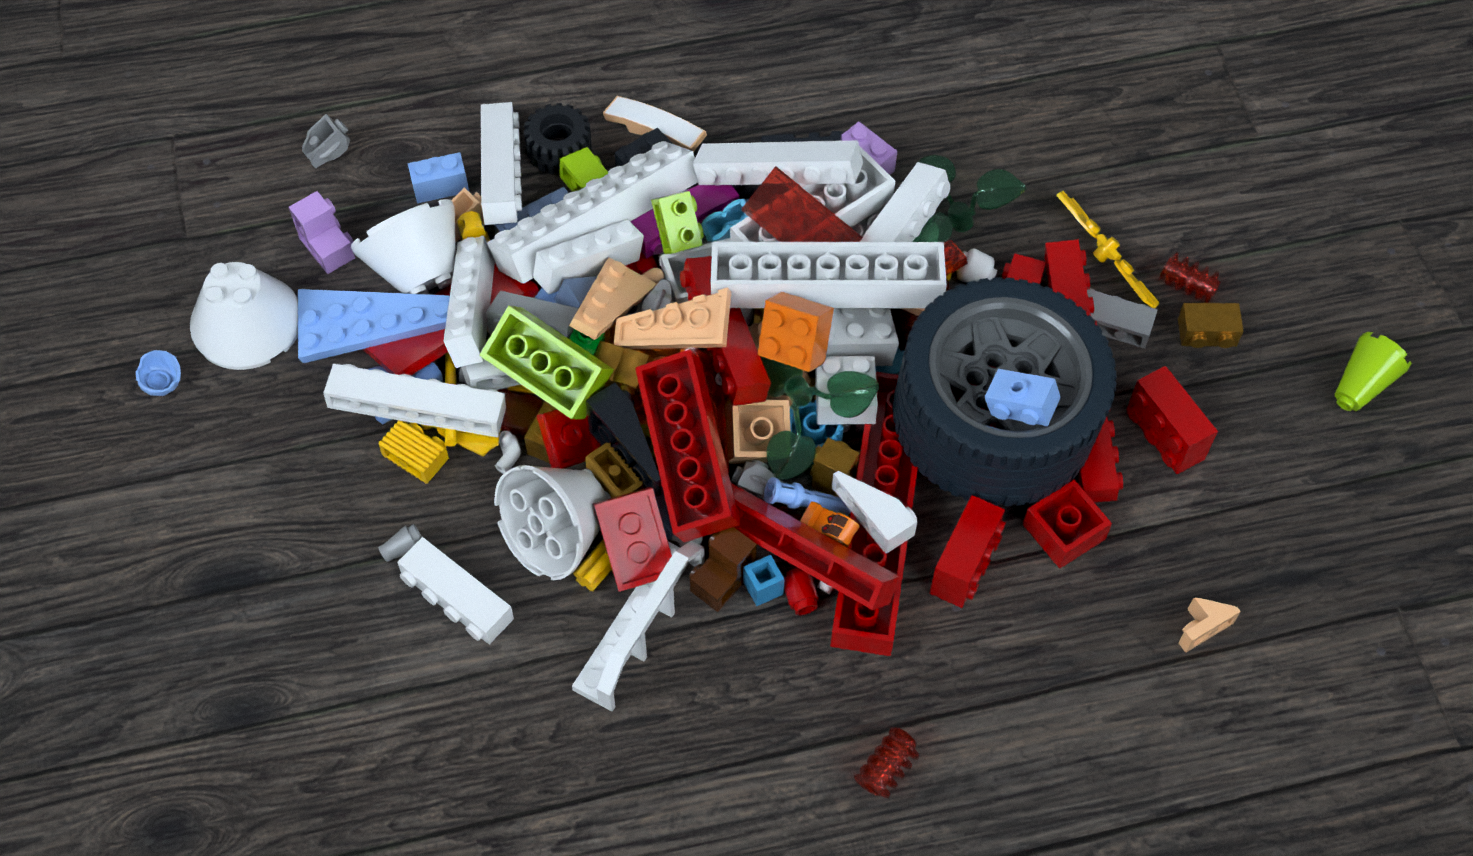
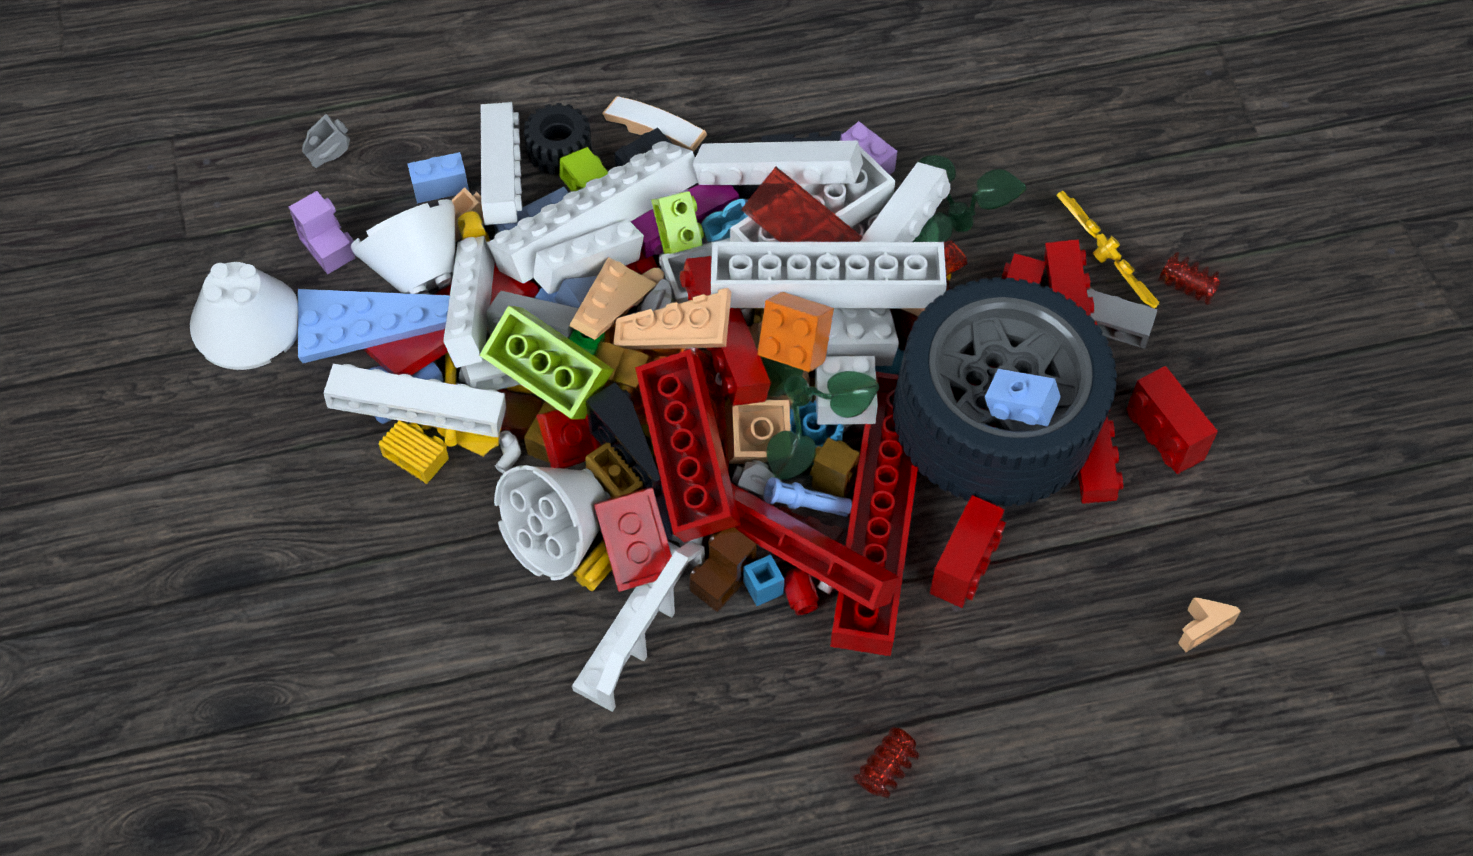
light blue hair [136,350,181,396] -> none
light grey cone [378,524,422,562] -> none
white brick [397,537,514,645] -> none
orange leg [800,501,860,547] -> none
white slope [832,471,917,554] -> none
white head [954,248,997,283] -> none
red brick [1023,480,1112,569] -> none
pearl gold brick [1178,303,1243,348] -> none
lime cone [1335,332,1411,411] -> none

